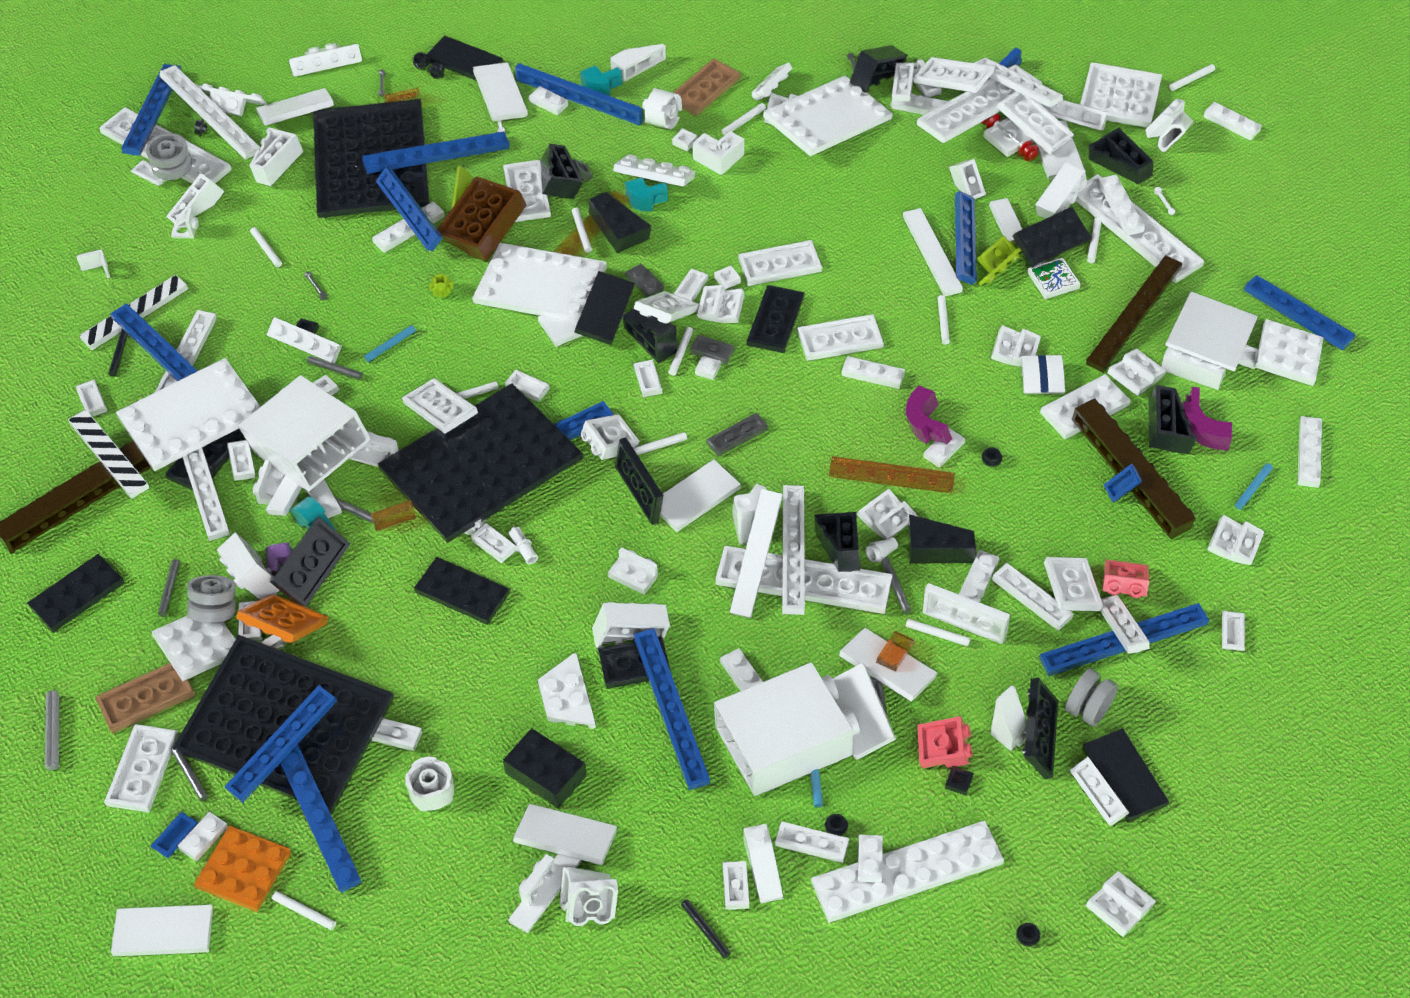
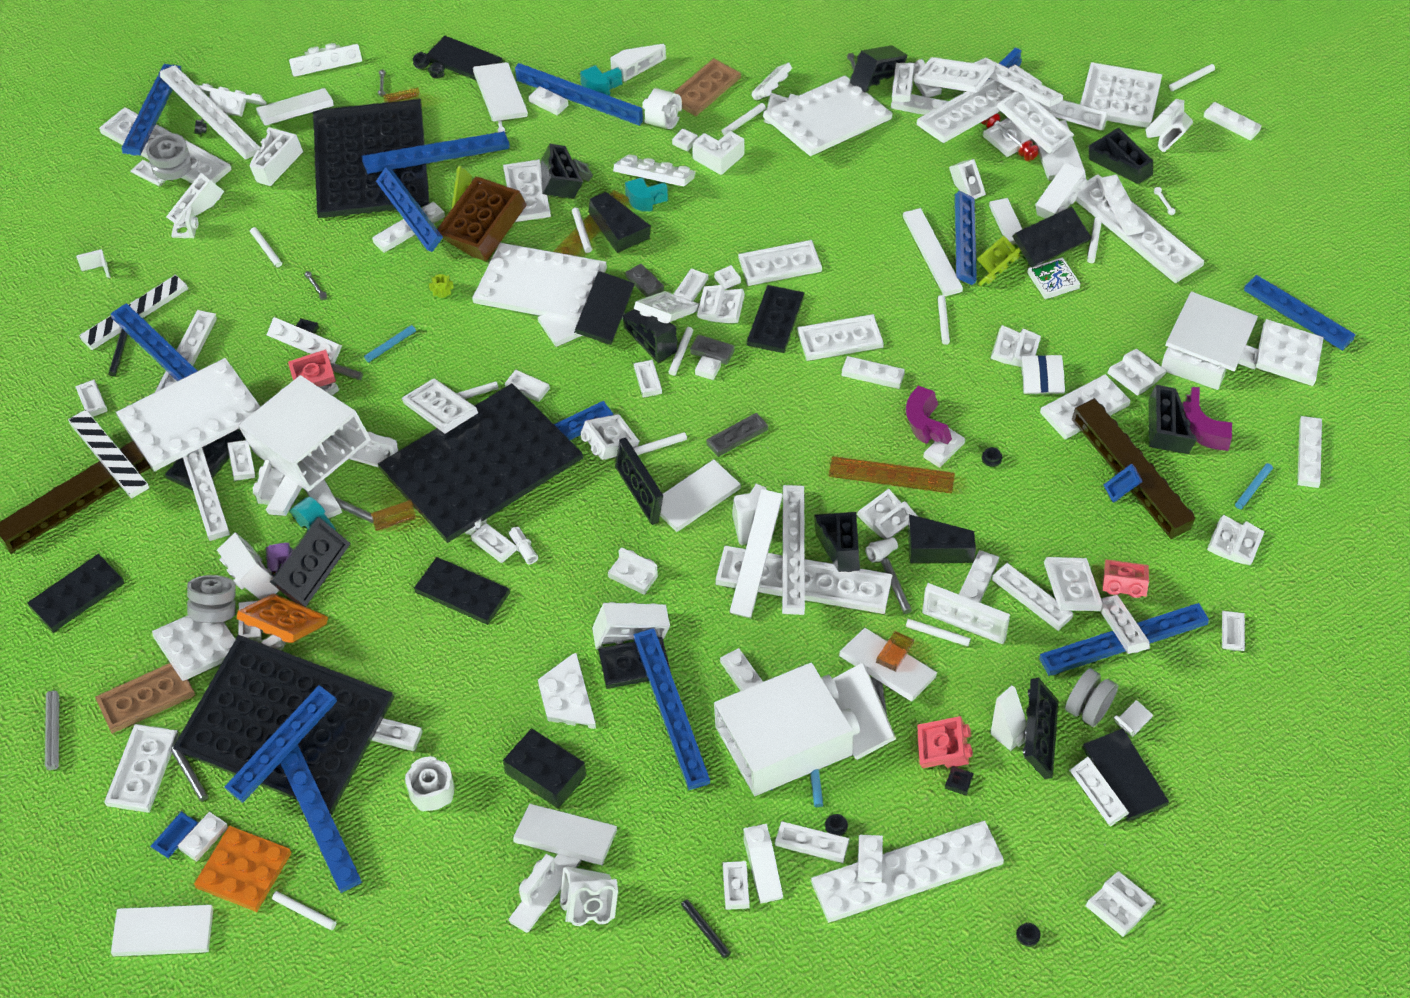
flat silver bar [158,559,180,617] -> none
dark brown plate [1086,255,1182,373] -> none
none -> coral plate [288,350,336,387]
none -> white bracket [1114,700,1153,738]

